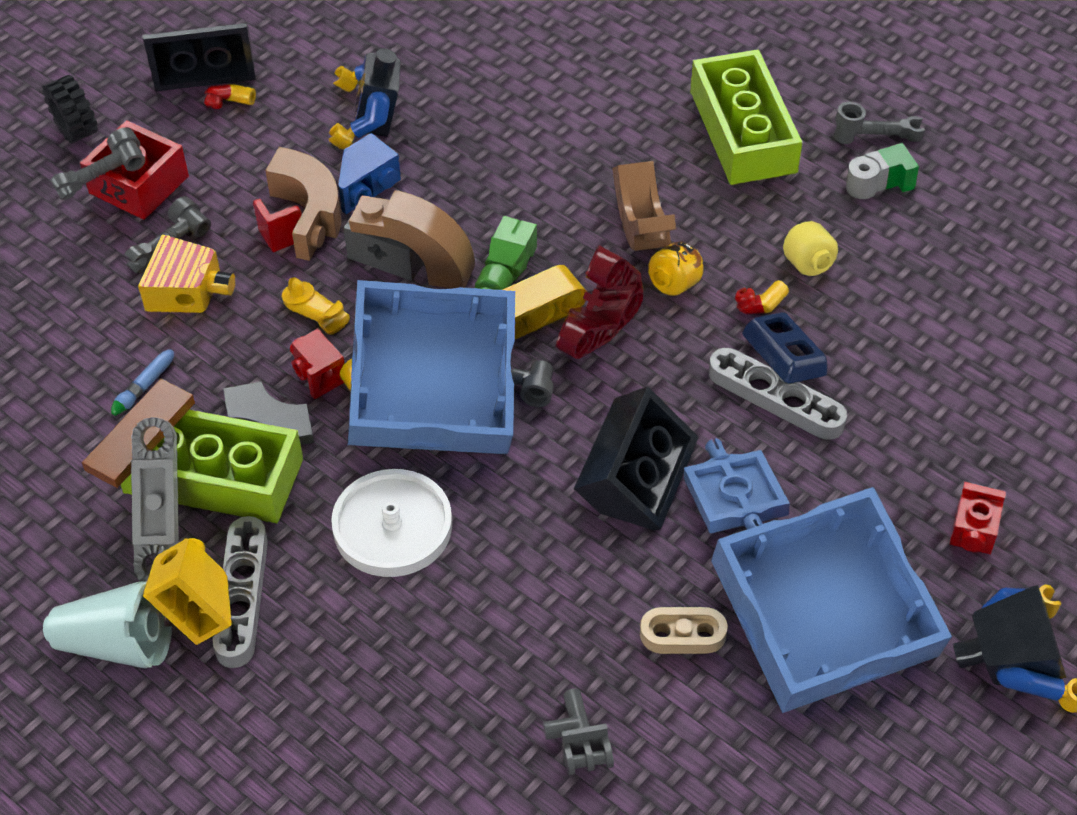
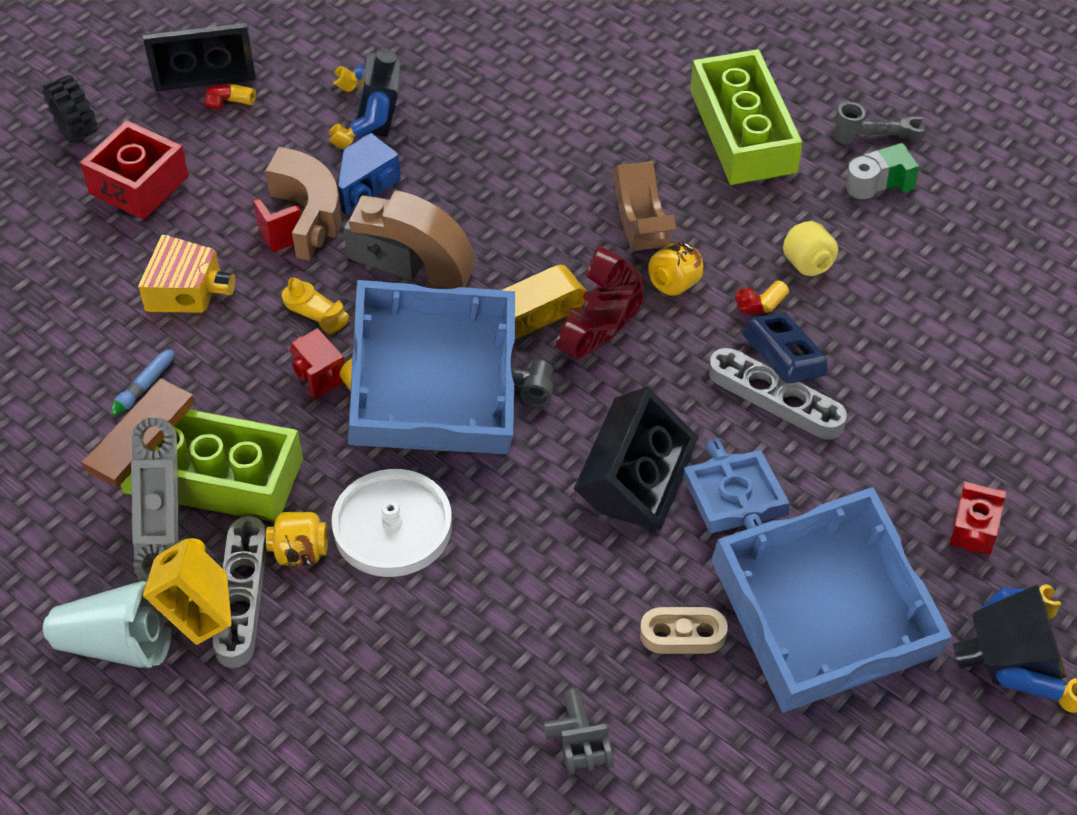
dark grey brick [50,128,145,200] -> none
dark grey brick [124,196,211,273] -> none
tile [223,381,314,445] -> none
bright green piece [474,216,537,290] -> none
none -> yellow head [266,512,328,566]

